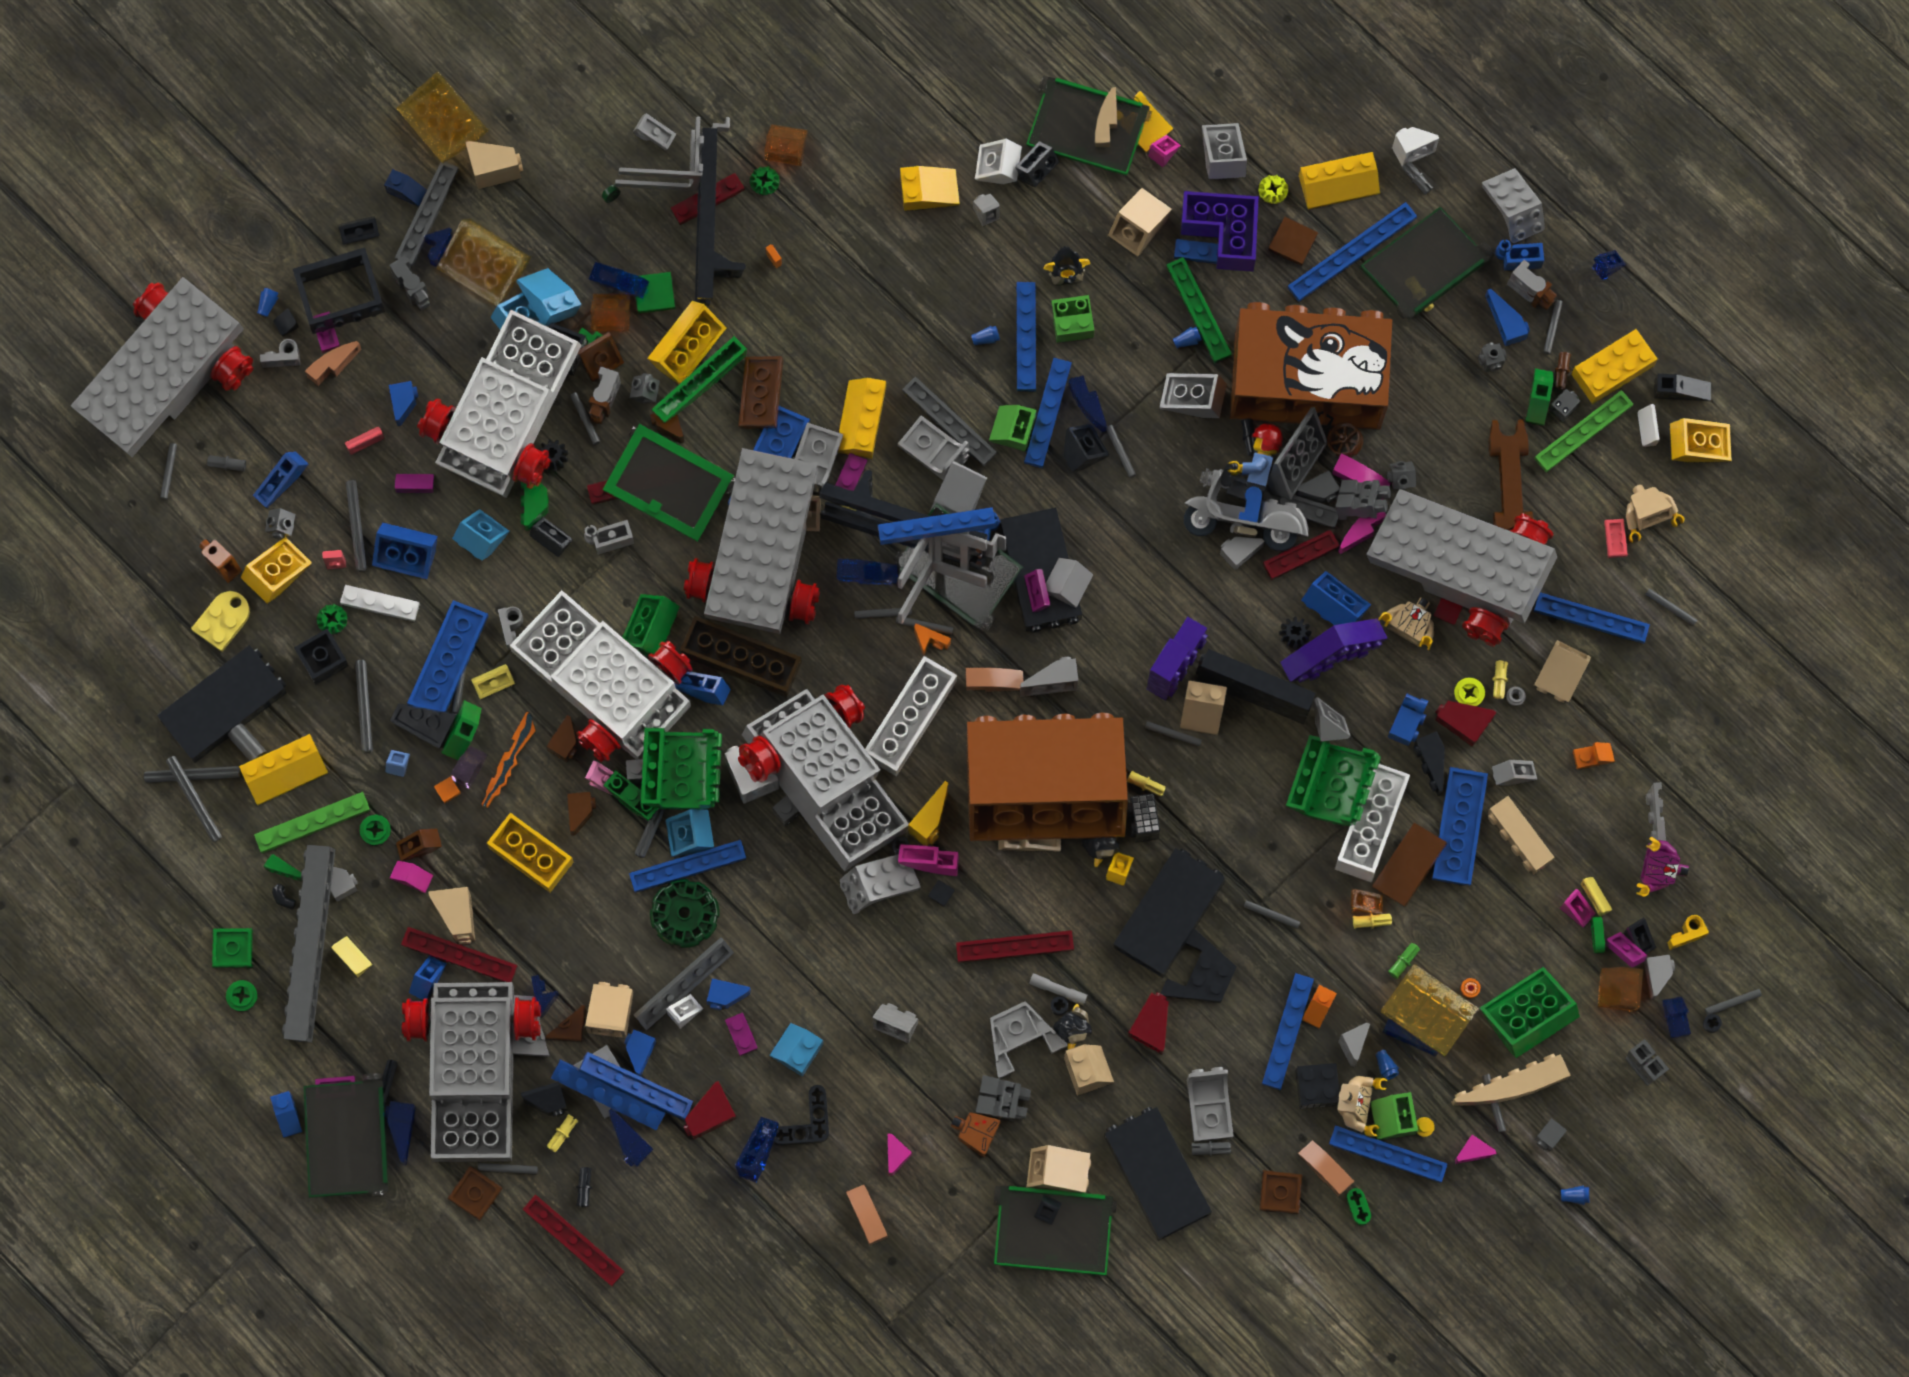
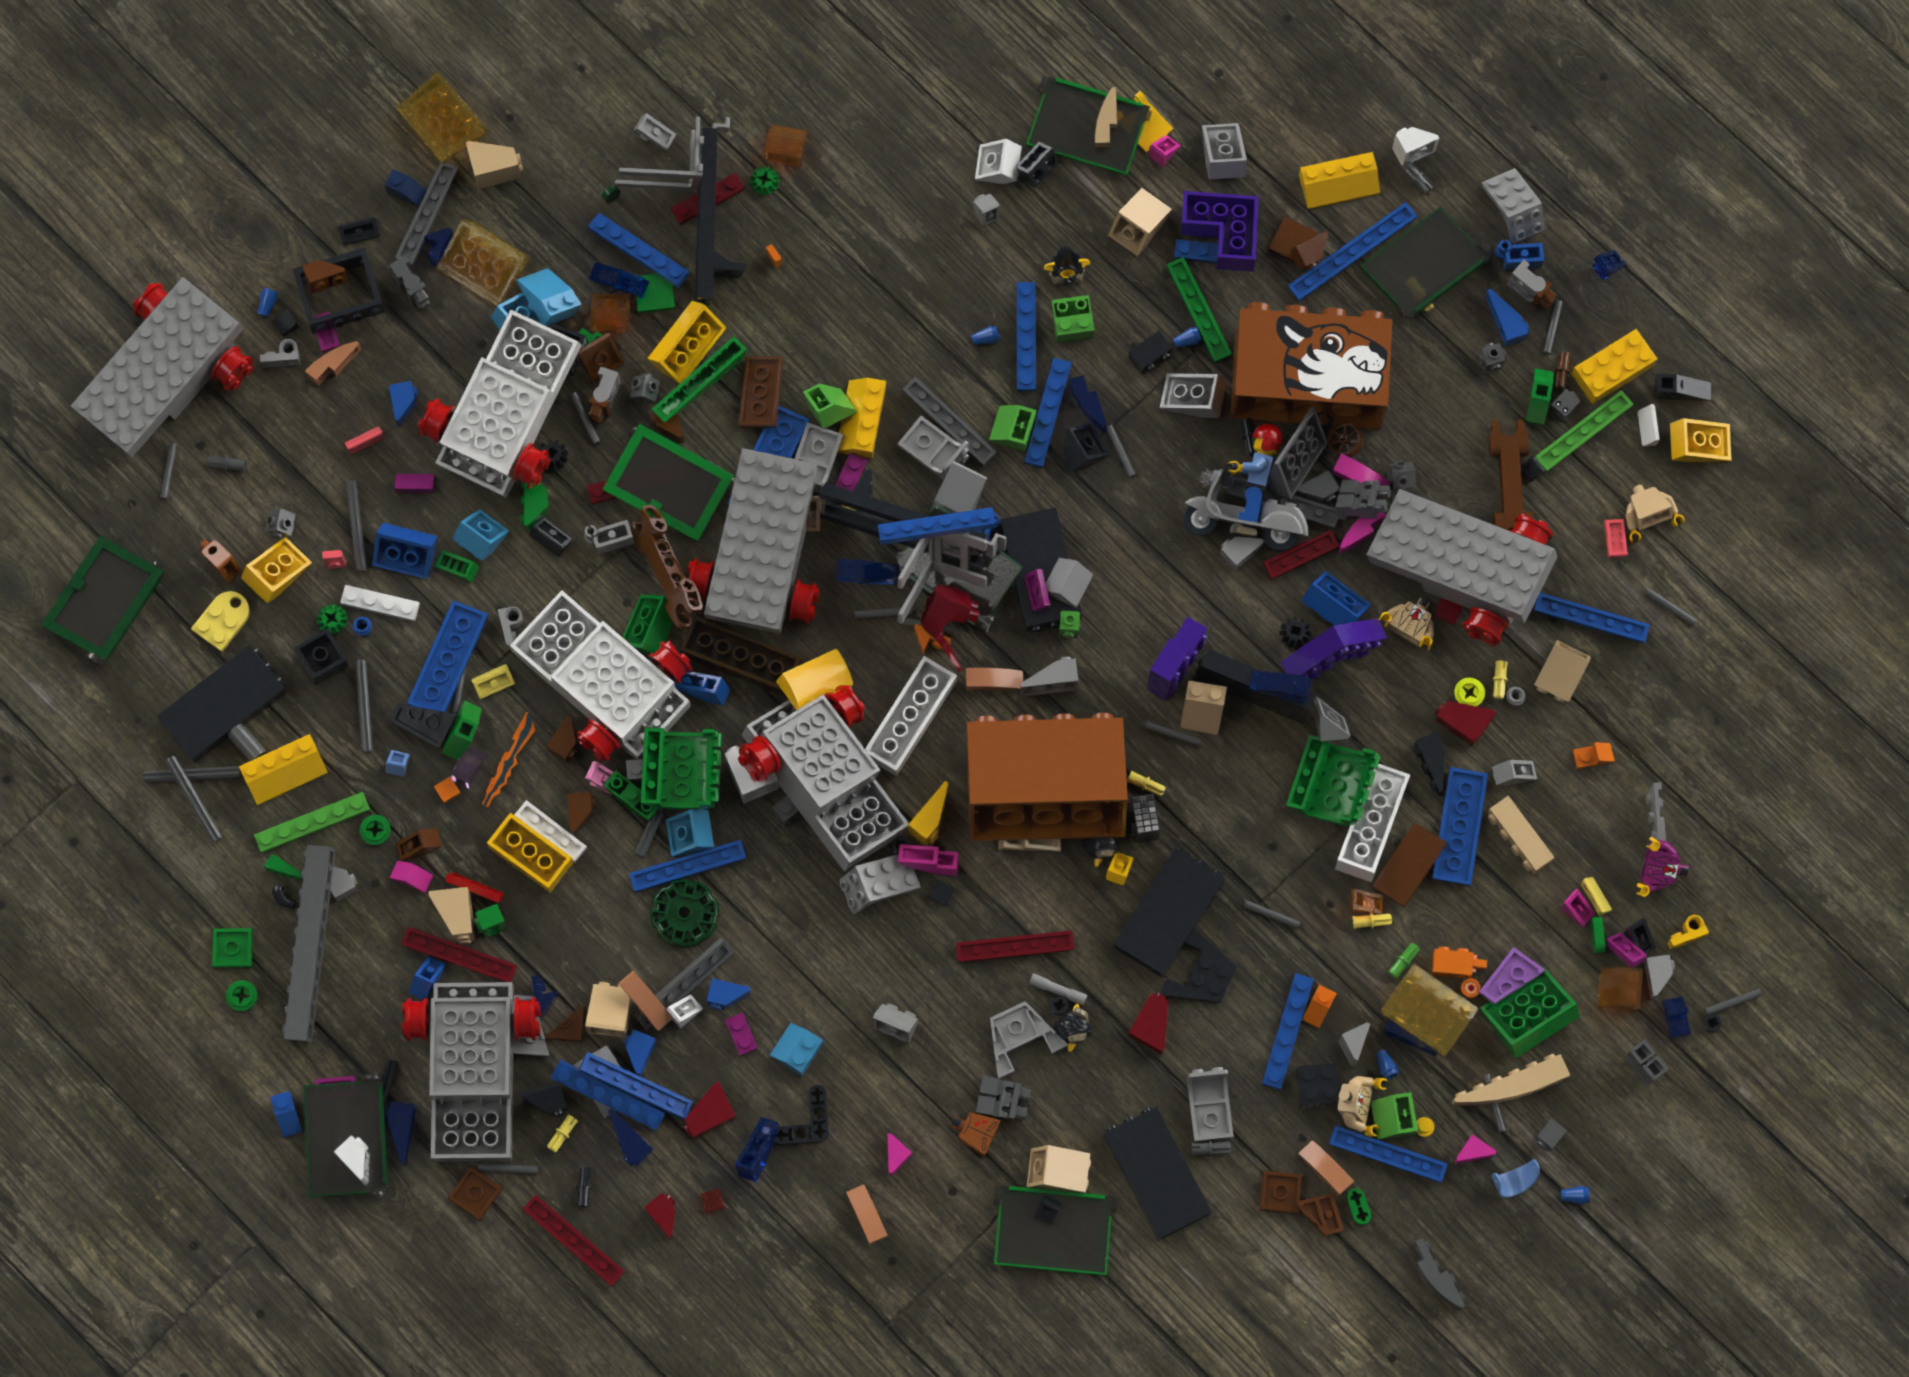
blue slope [253,451,309,508] -> none
light yellow slope [331,936,373,977] -> none
yellow slope [900,166,960,211] -> none
tan slope [1064,1044,1114,1096] -> none
neon yellow gear [1258,175,1288,204] -> none
blue hinge [1388,693,1428,746] -> none
none -> door [41,536,165,667]
none -> reddish brown slope [302,260,348,294]
none -> white slope [334,1135,370,1186]
none -> blue cone [353,617,372,637]
none -> green slope [434,550,479,583]
none -> red tile [445,872,505,903]
none -> green brick [474,904,507,938]
none -> white plate [514,800,587,863]
none -> blue plate [588,213,689,288]
none -> nougat slope [619,971,673,1031]
none -> reddish brown piece [630,505,703,629]
none -> dark red slope [644,1192,676,1240]
none -> clear red tile [701,1189,725,1213]
none -> yellow slope [776,648,853,710]
none -> bright green slope [803,384,857,429]
none -> dark red hips [921,585,980,672]
none -> bright green bracket [1059,611,1080,638]
none -> black brick [1128,331,1173,375]
none -> clear blue slope [1249,670,1312,703]
none -> reddish brown slope [1290,231,1328,270]
none -> reddish brown wing [1295,1193,1344,1237]
none -> dark grey slope [1413,1238,1466,1310]
none -> orange hinge [1431,947,1487,979]
none -> medium lavender wing [1479,947,1545,1005]
none -> medium blue piece [1491,1159,1540,1198]
none -> black tile [1520,456,1546,482]

